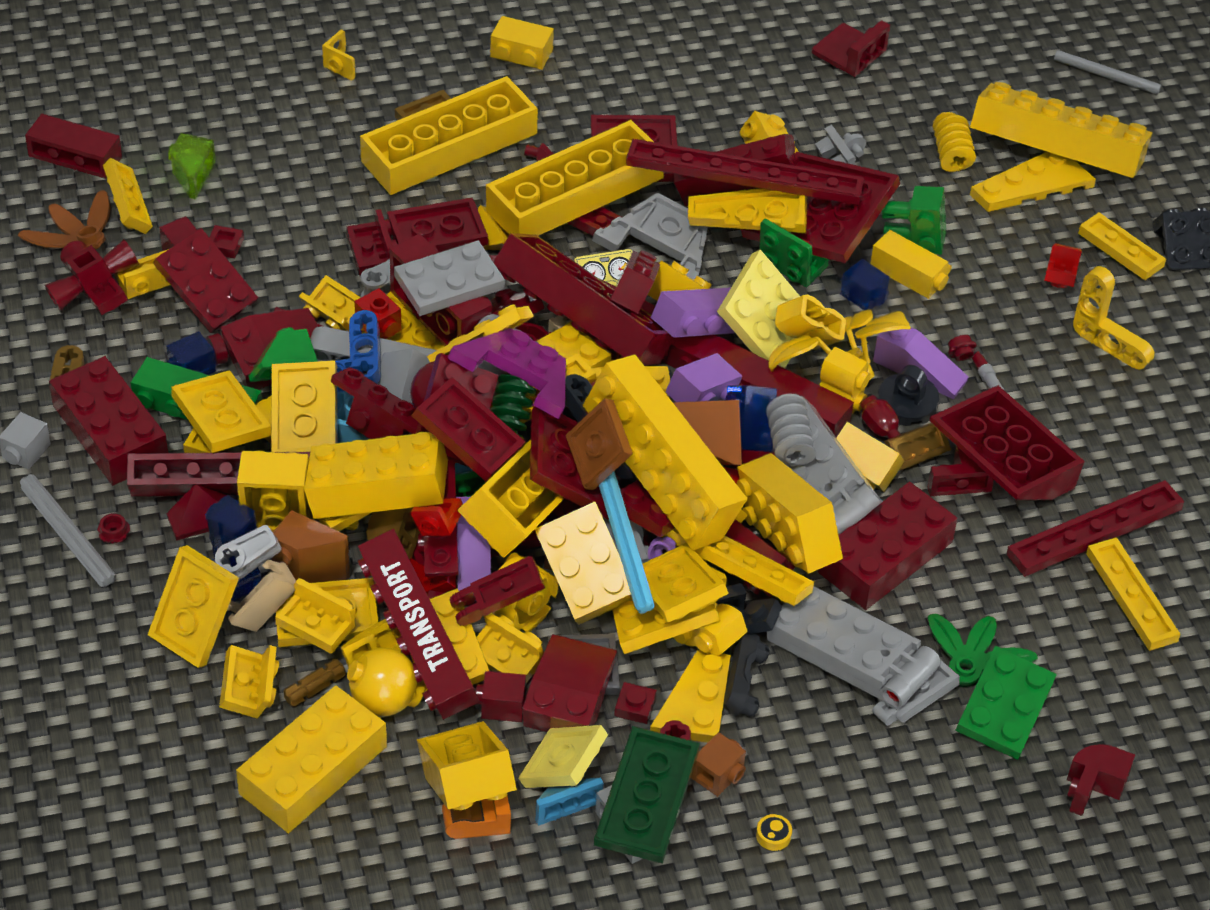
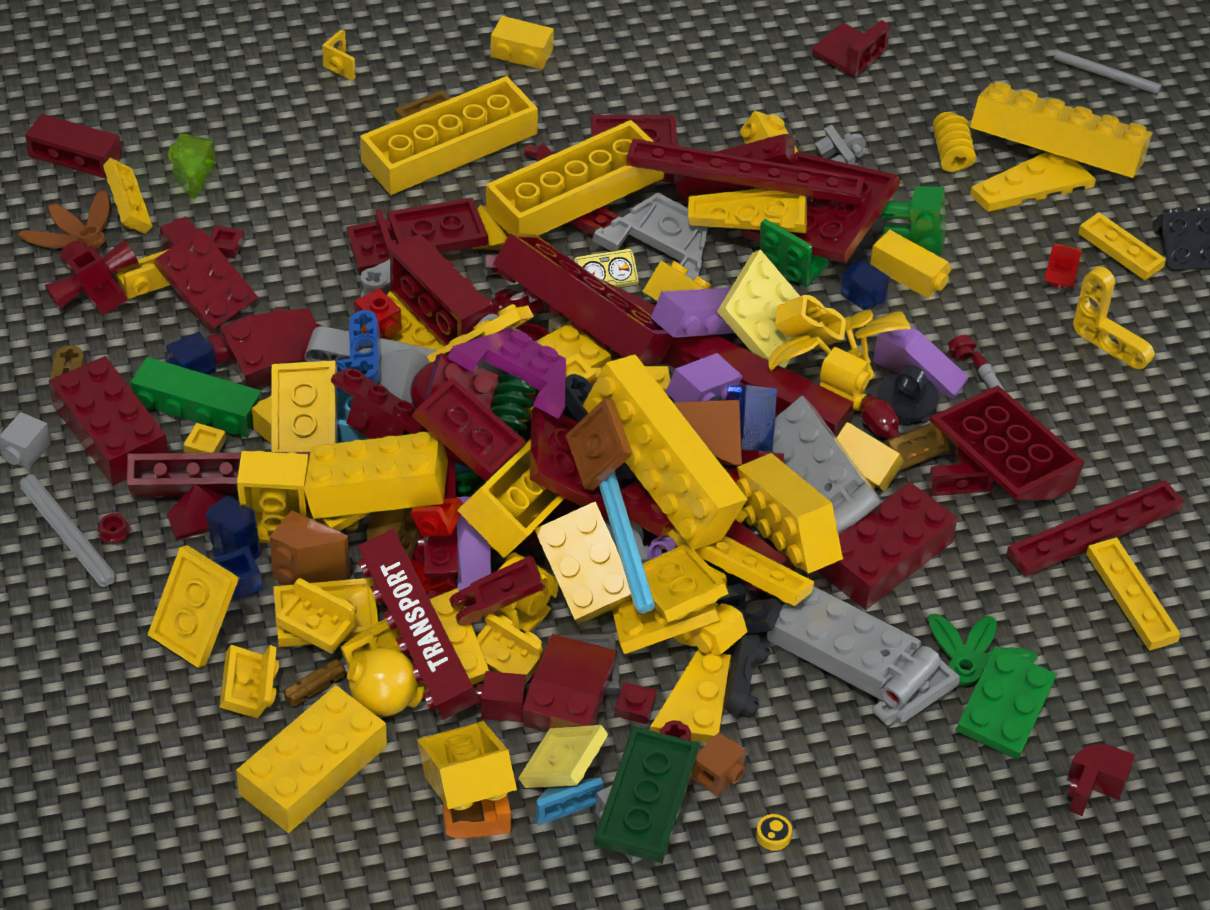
yellow plate [171,370,271,453] -> none
light grey piece [215,525,282,579] -> none
tan hinge [227,560,296,632] -> none
green slope [248,327,318,382] -> none
yellow bracket [298,275,361,332] -> none
light grey plate [394,240,505,316] -> none
dark red brick [610,250,660,314] -> none
light grey piece [766,393,816,467] -> none

